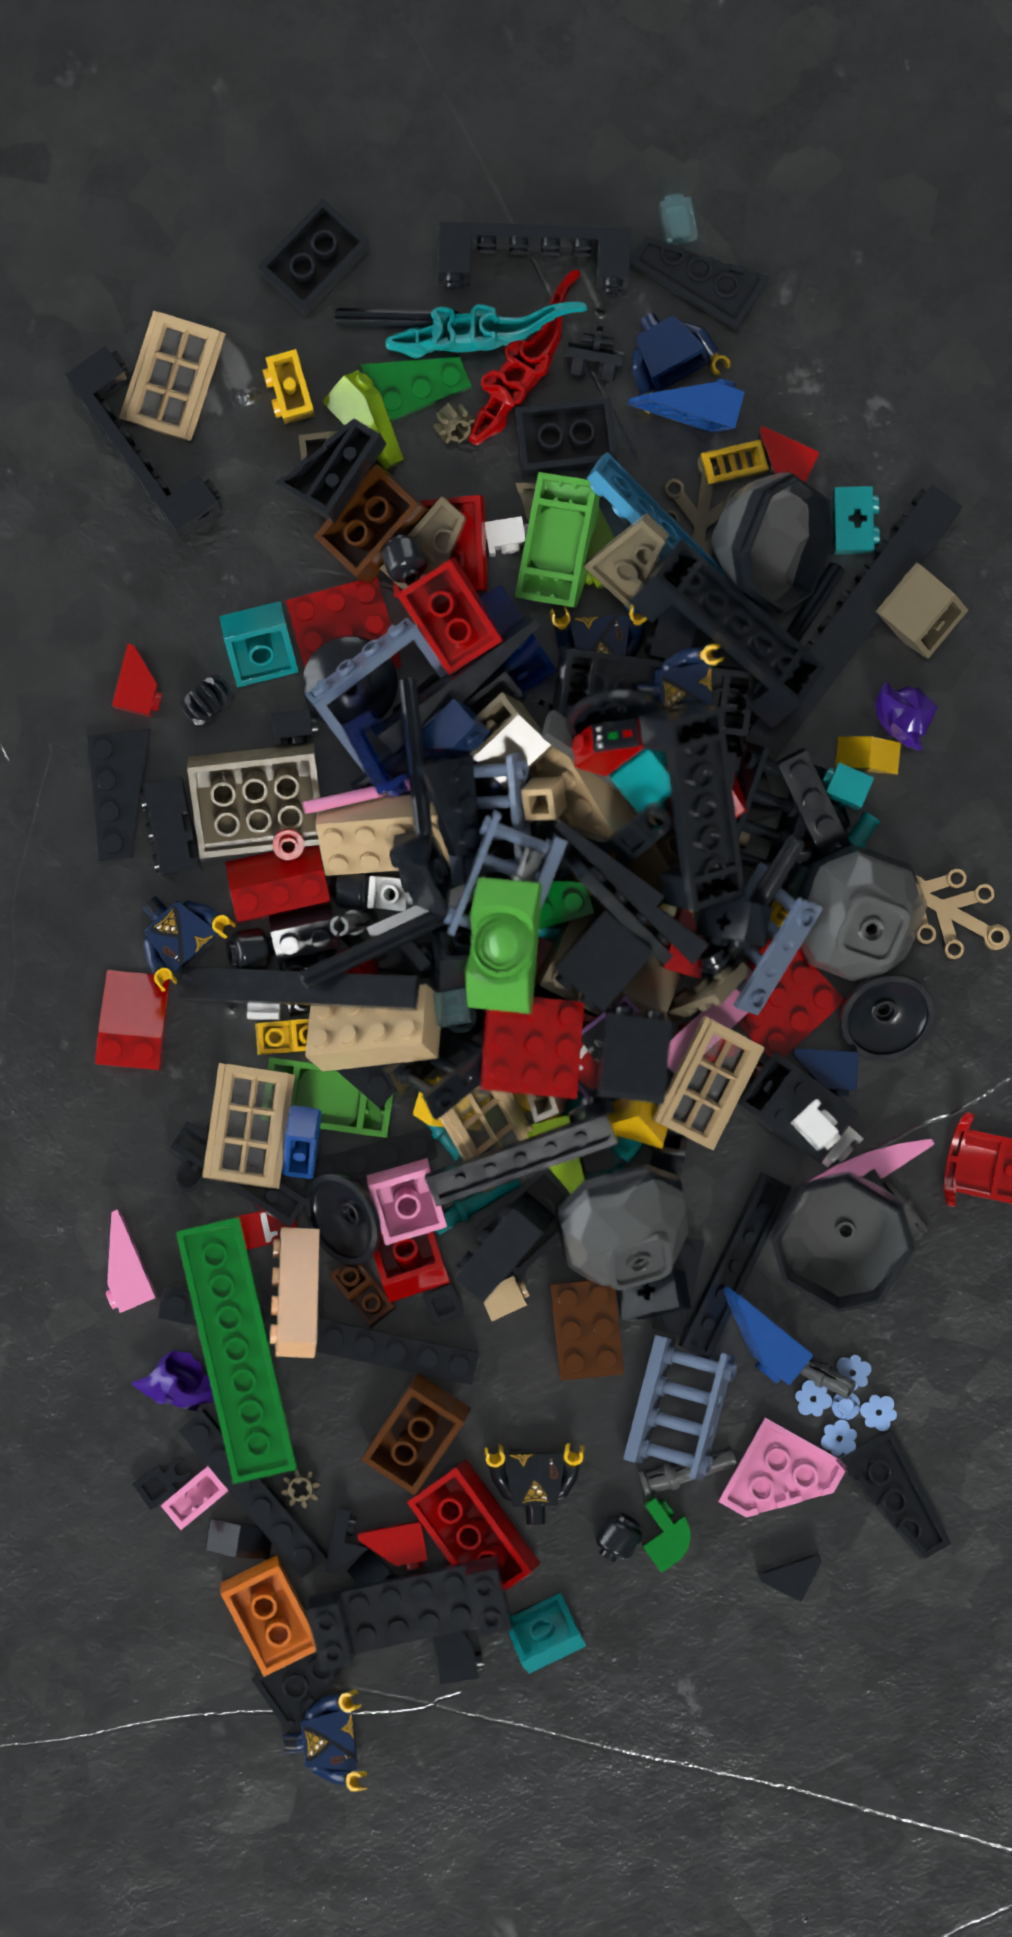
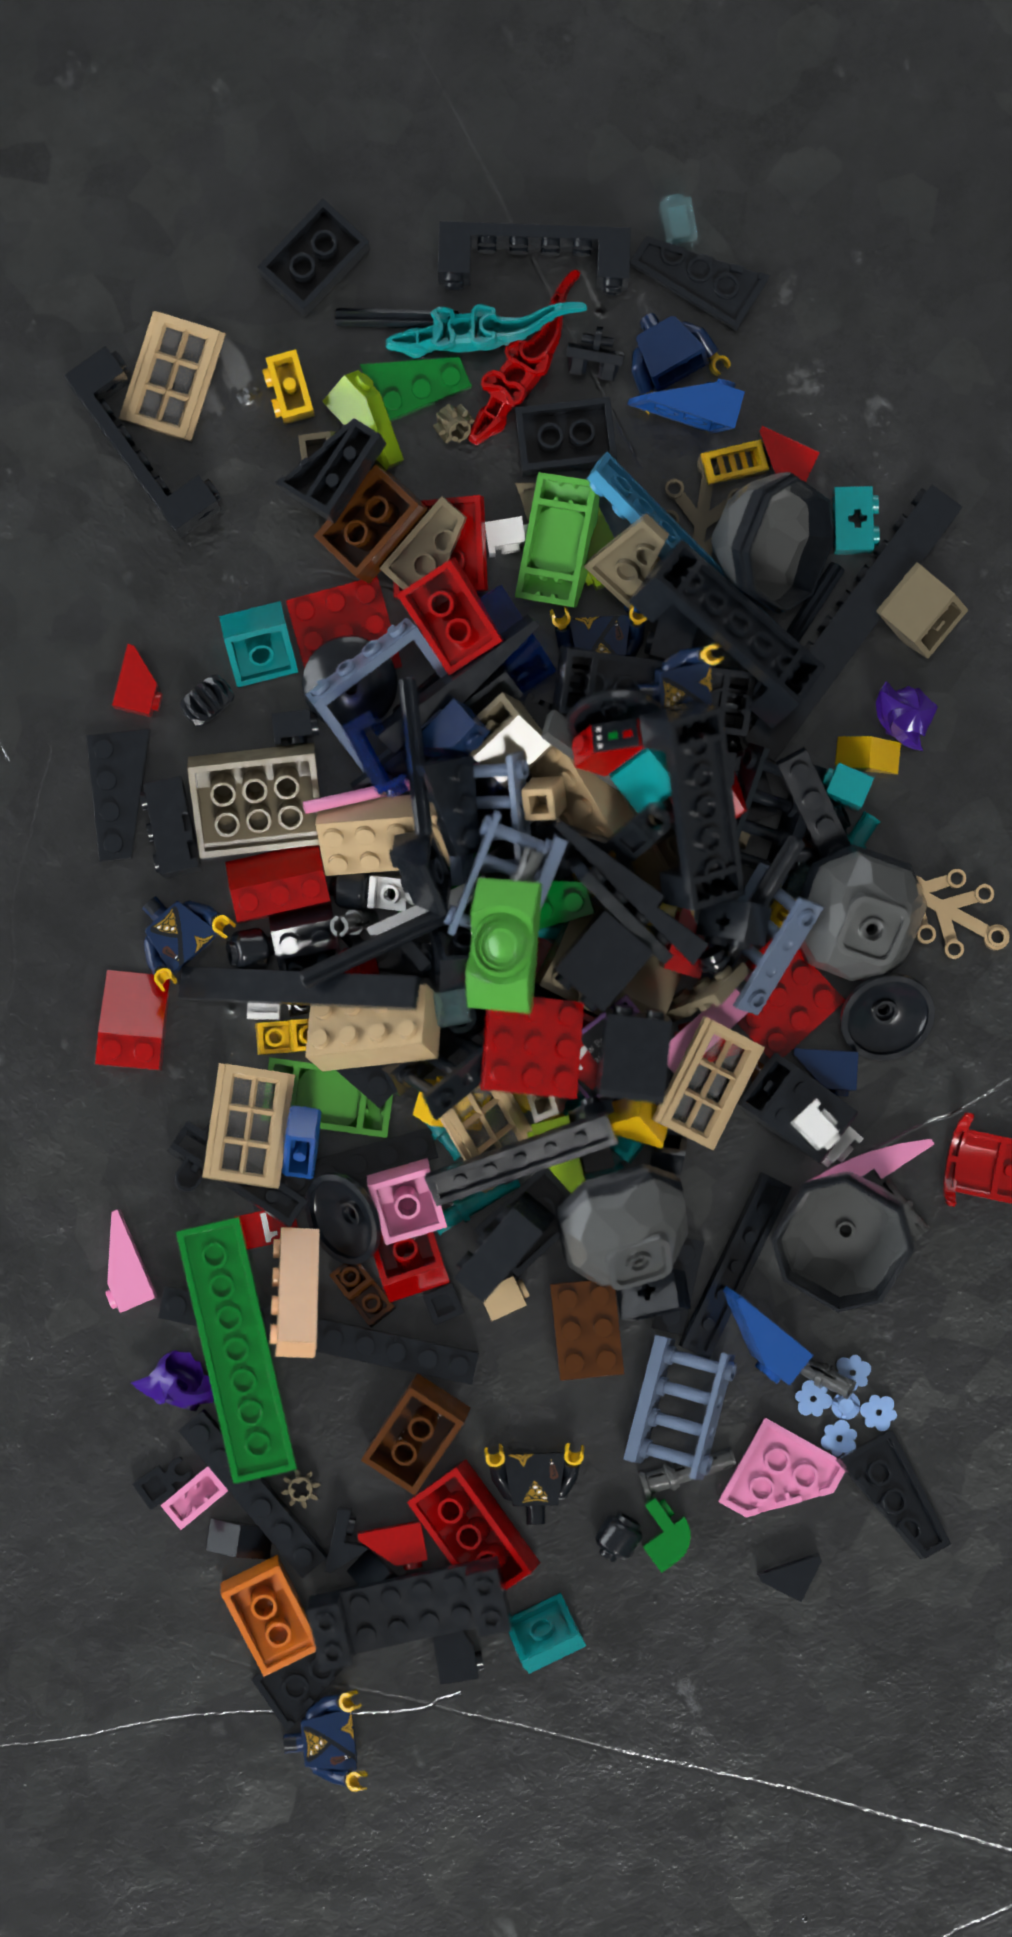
plate [273,828,305,860] -> none
black head [382,535,428,584] -> none

